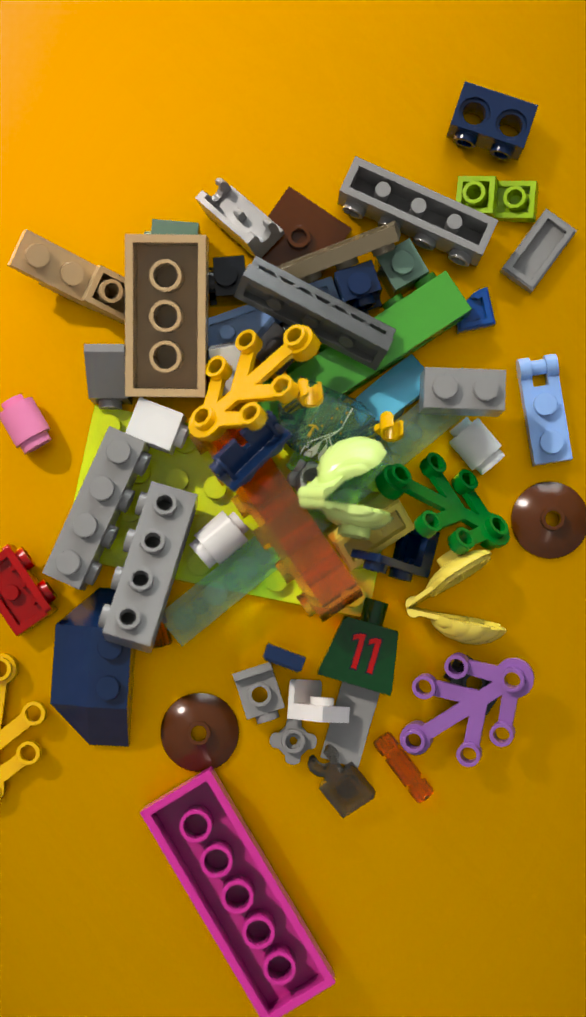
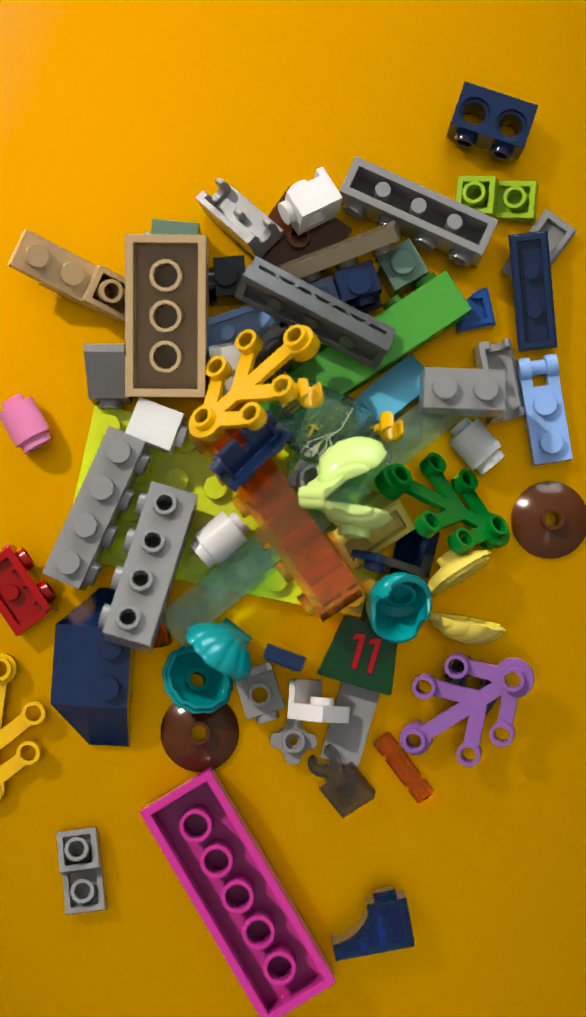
none -> light grey slope [56,827,107,916]
none -> teal animal [162,617,252,714]
none -> white brick [278,166,343,235]
none -> clear blue arch [332,887,415,961]
none -> teal hair [366,572,432,643]
none -> light grey hinge [473,338,526,425]
none -> dark blue tile [508,230,557,351]

